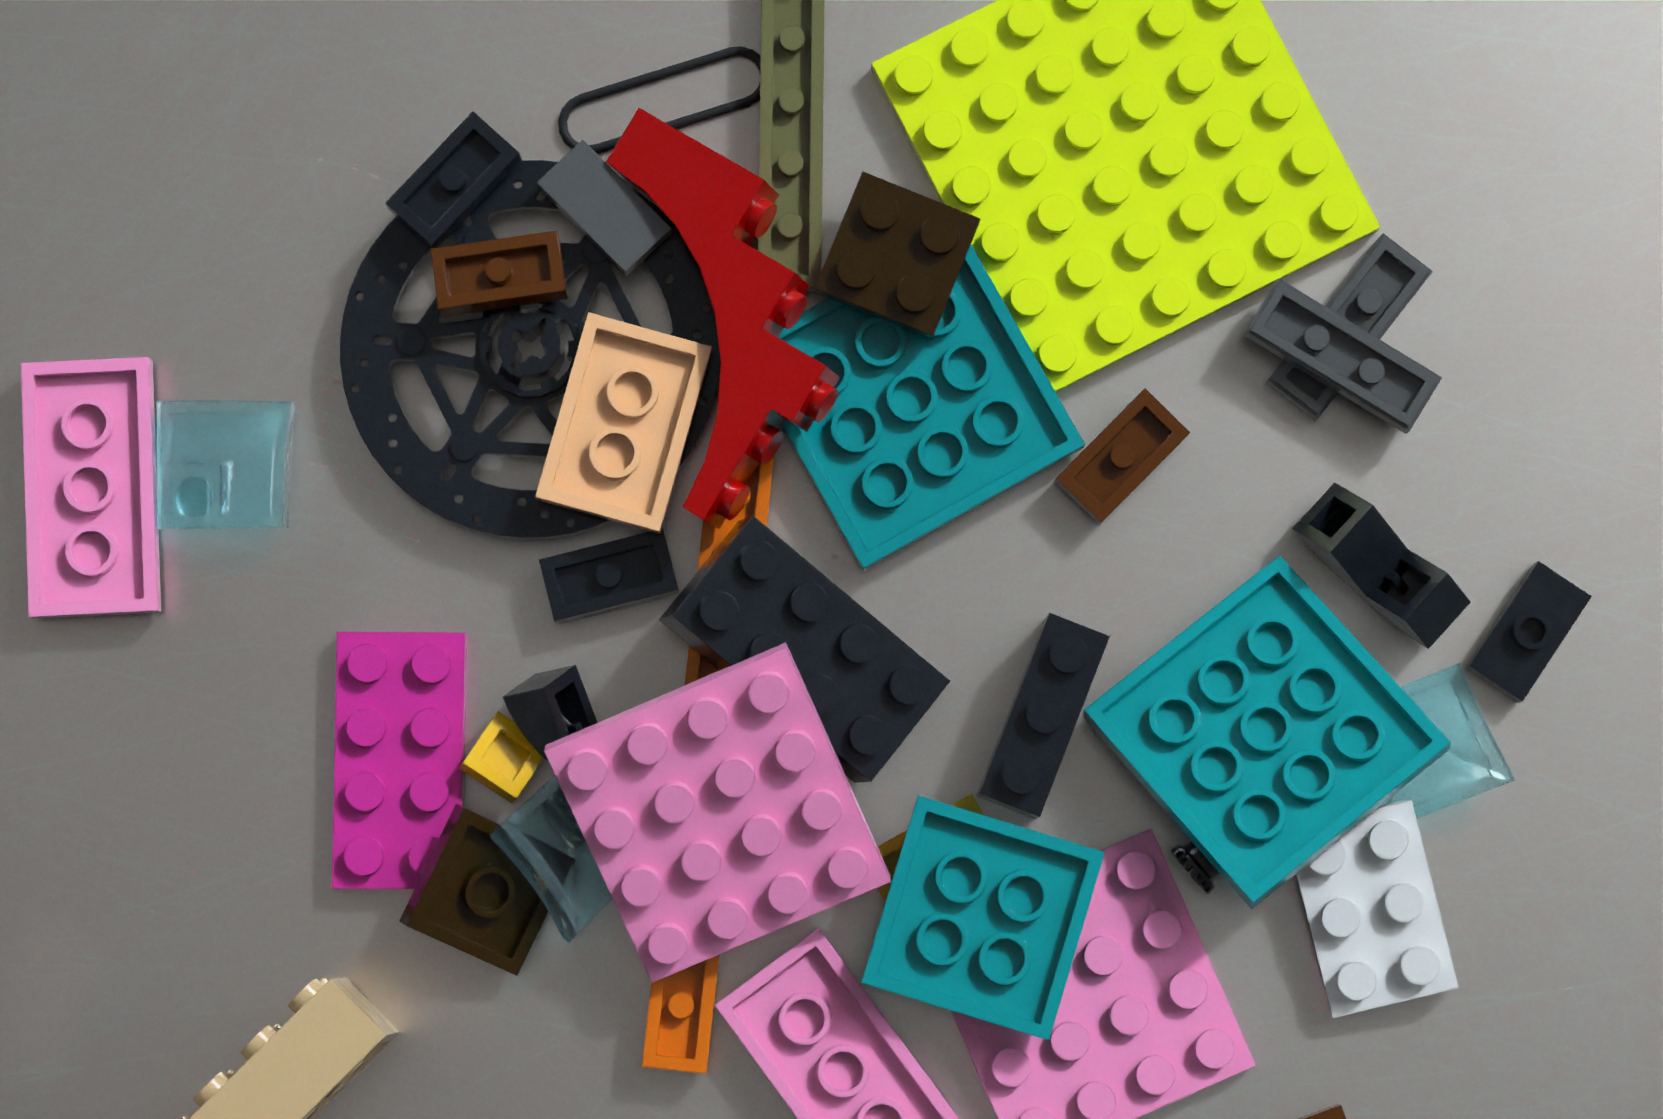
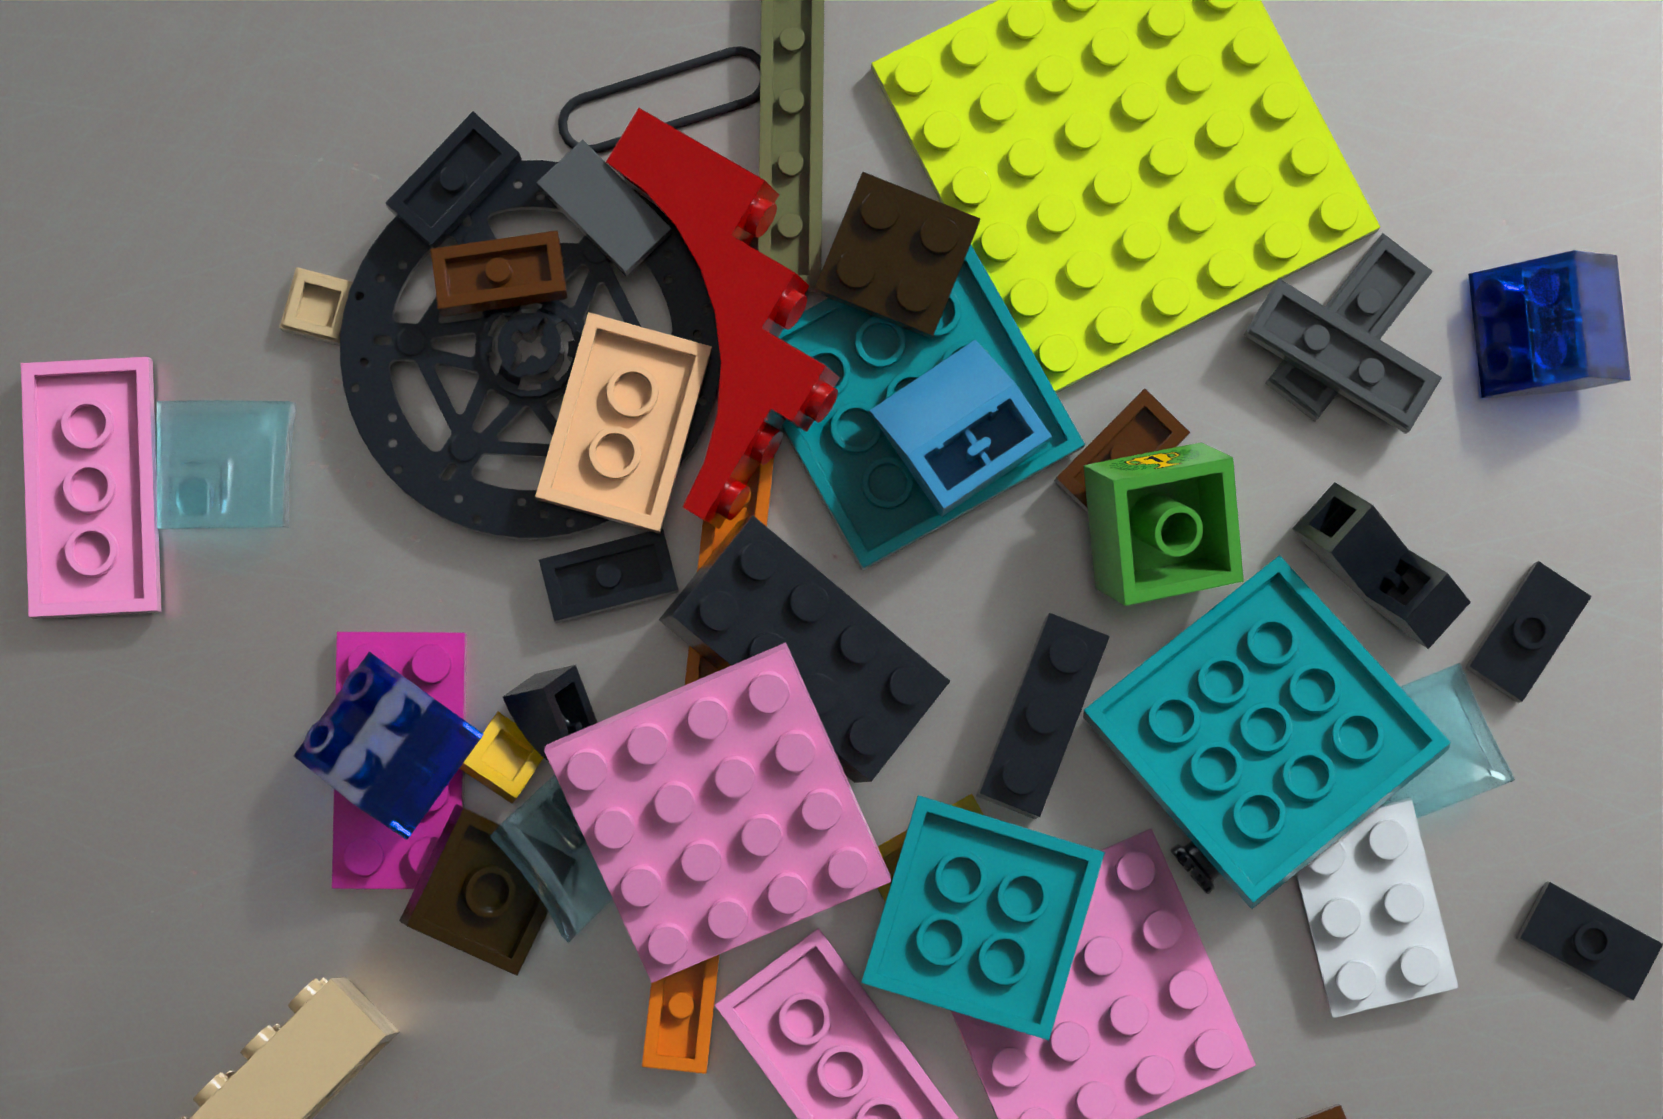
none -> tan tile [279,267,357,346]
none -> clear blue slope [293,651,484,840]
none -> dark azure slope [869,340,1052,517]
none -> bright green brick [1083,442,1244,606]
none -> clear blue slope [1468,250,1631,398]
none -> black plate [1516,882,1663,1001]

